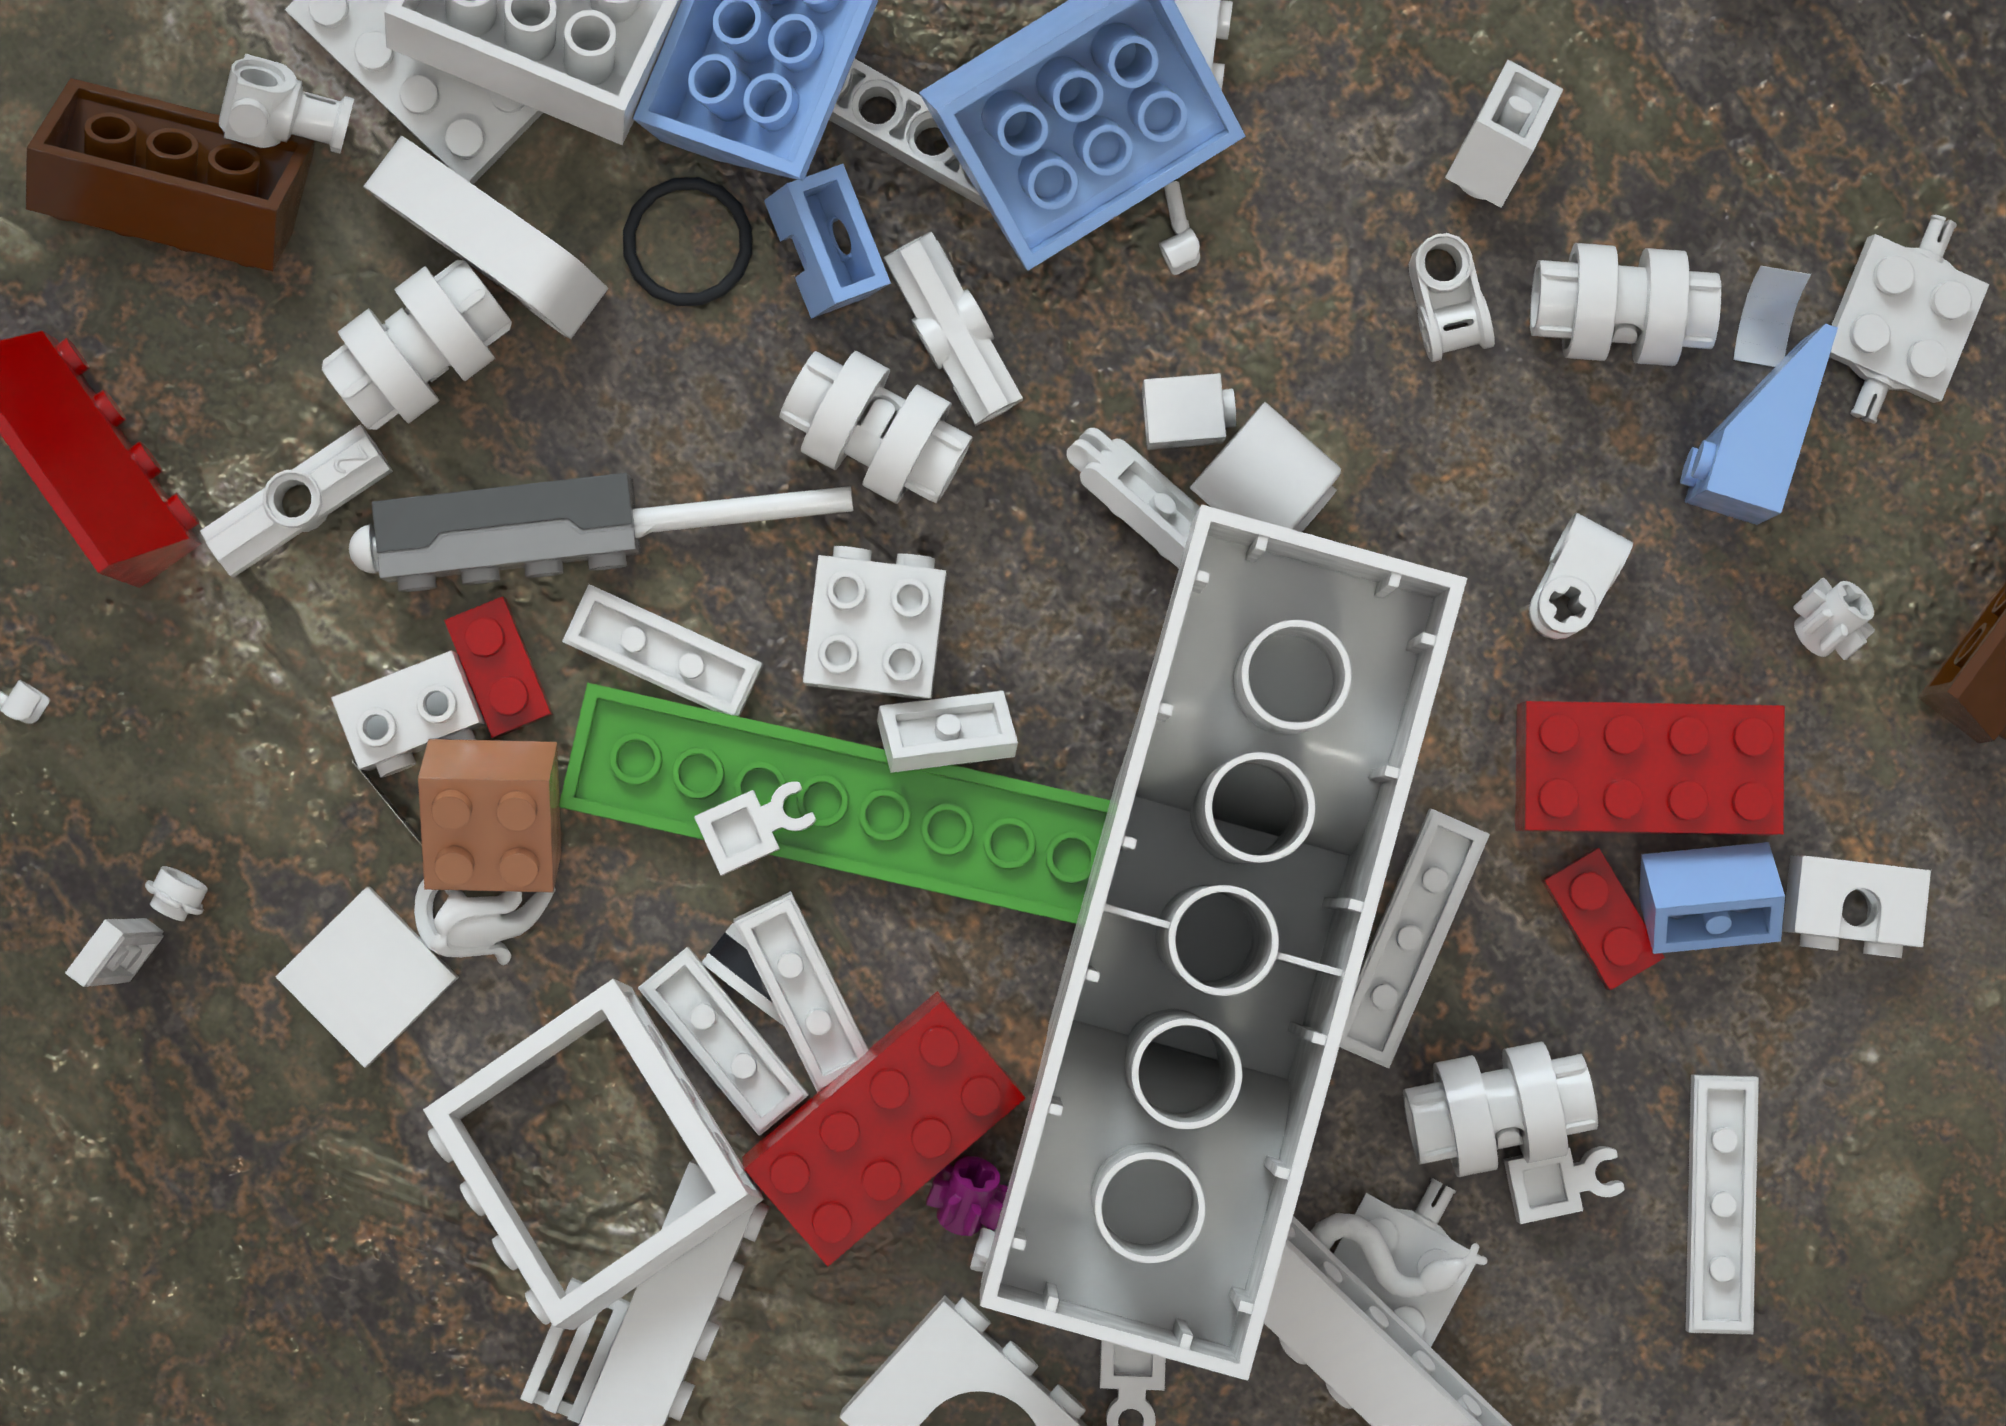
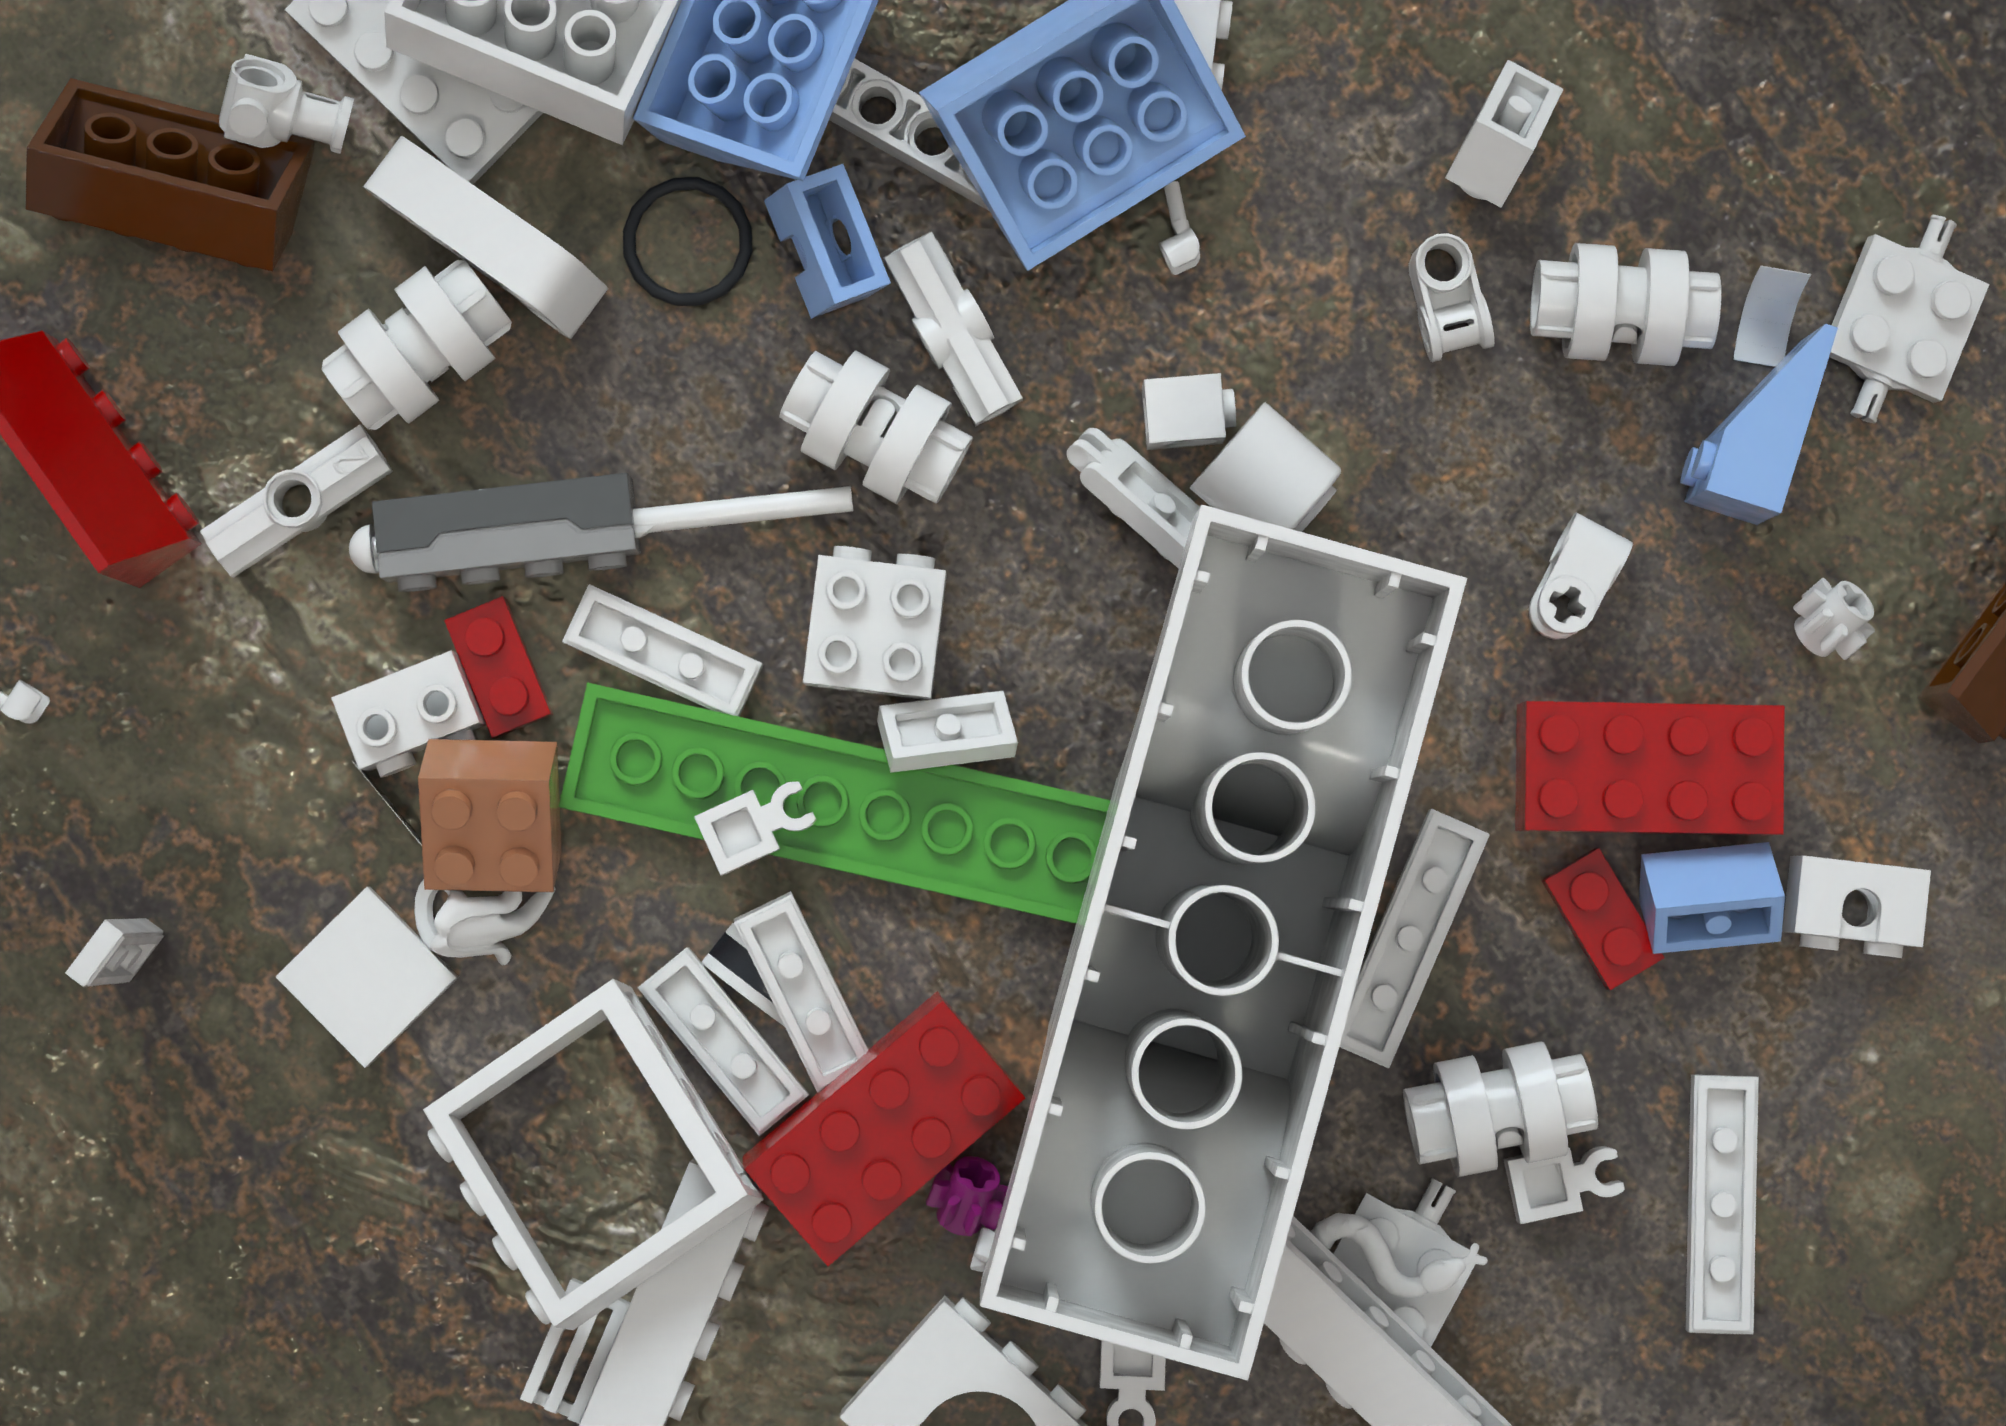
white plate [145,866,208,921] -> none

